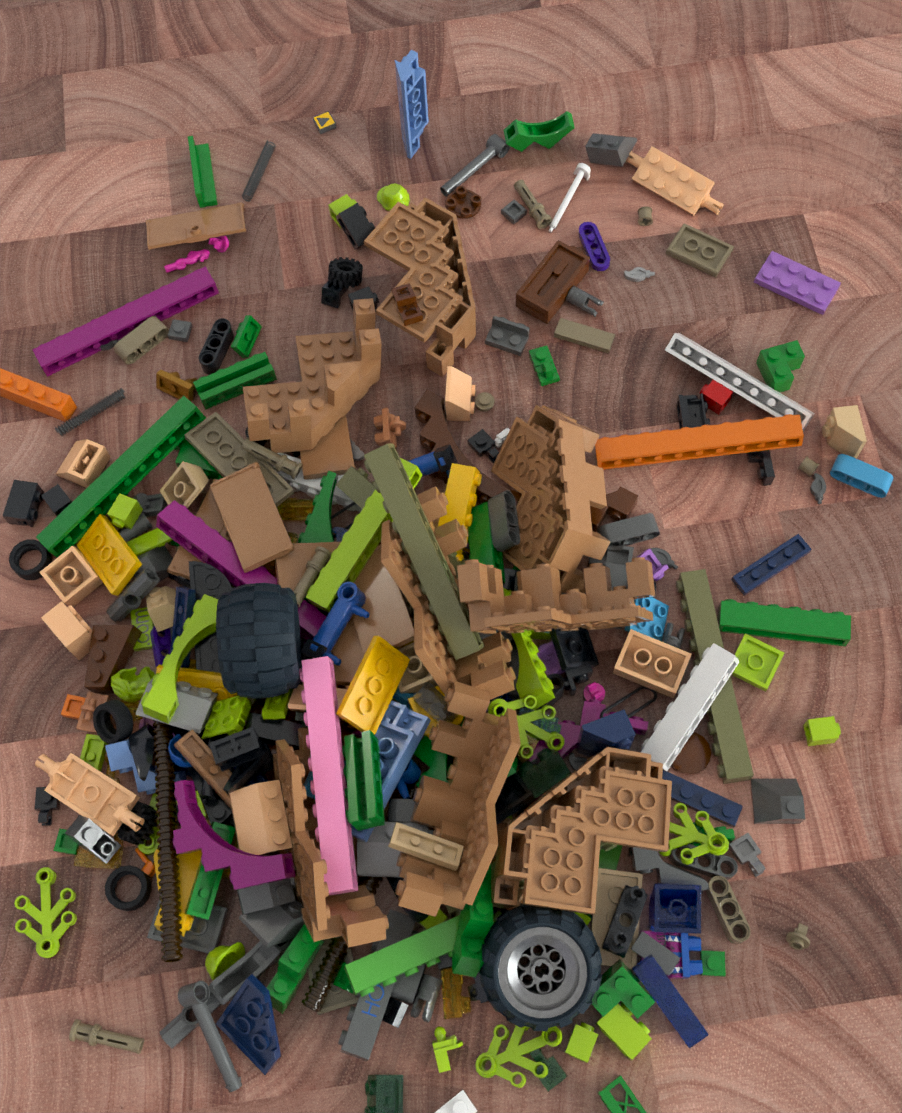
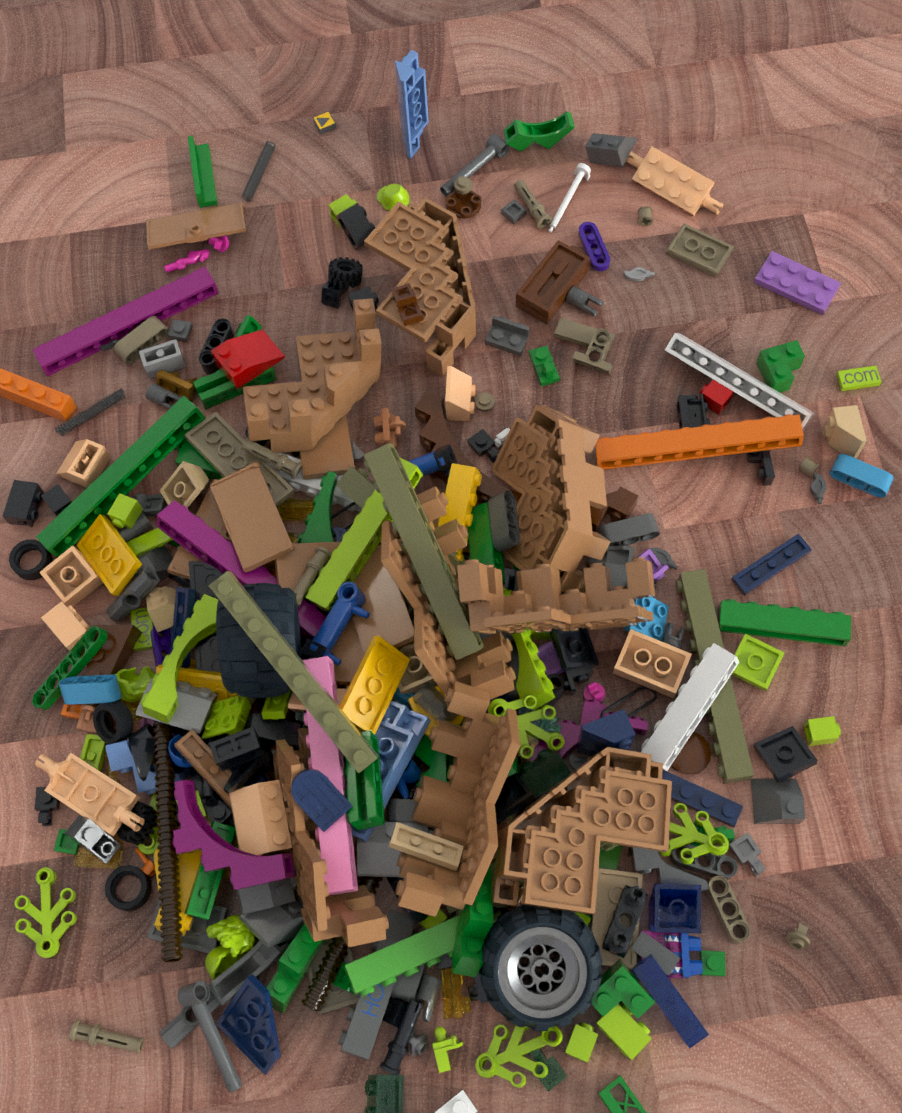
none -> green beam [32,626,107,710]
none -> dark azure beam [59,674,122,705]
none -> light grey brick [139,339,186,379]
none -> dark grey hinge [146,383,182,410]
none -> lime hair [206,915,258,958]
none -> olive brick [209,571,378,773]
none -> red slope [211,330,285,389]
none -> dark blue window [291,769,353,832]
none -> black pin [380,997,424,1075]
none -> flat silver plate [408,1028,428,1057]
none -> dark tan plate [454,176,472,194]
none -> dark tan tile [573,328,613,375]
none -> black hinge [754,726,817,783]
none -> lime tile [836,366,882,391]

